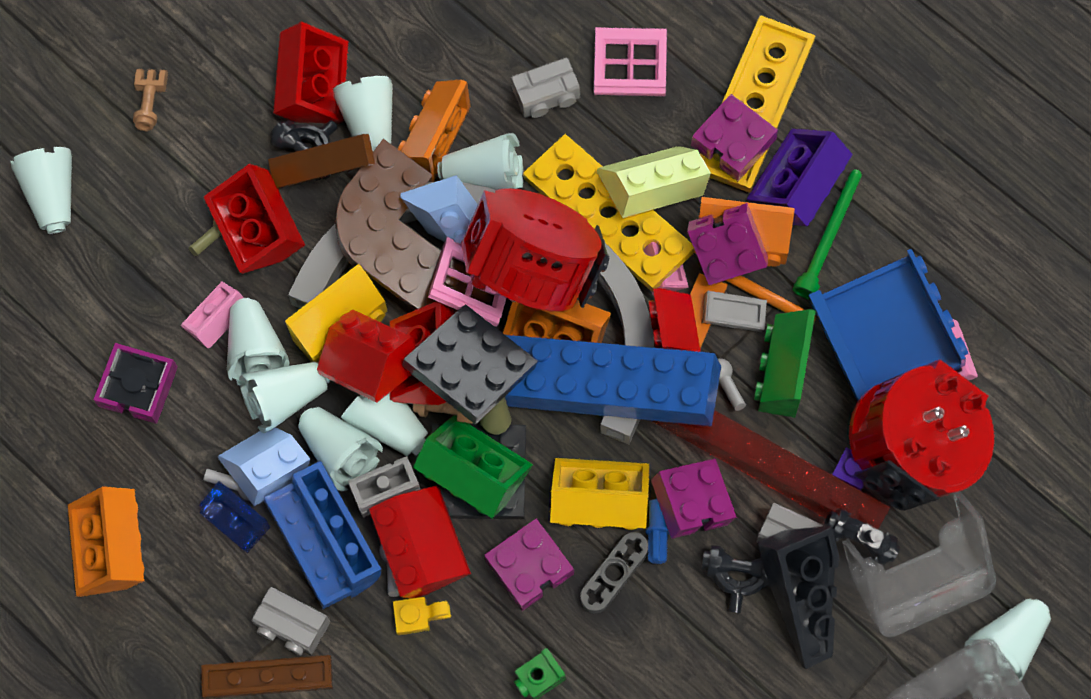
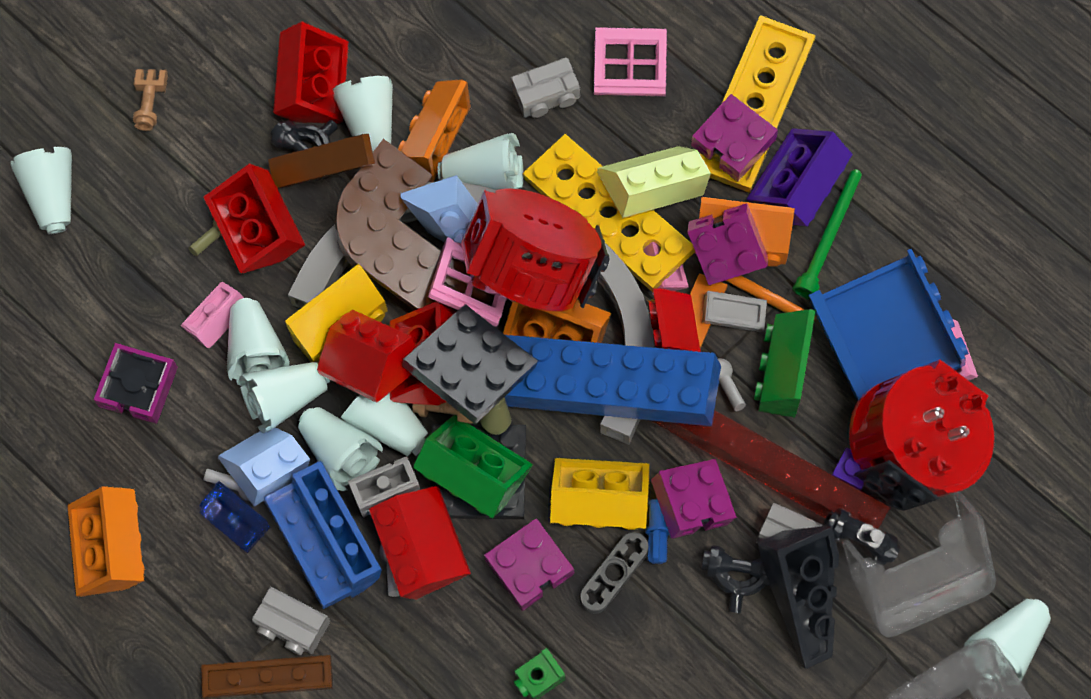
yellow plate [393,597,451,635] -> none

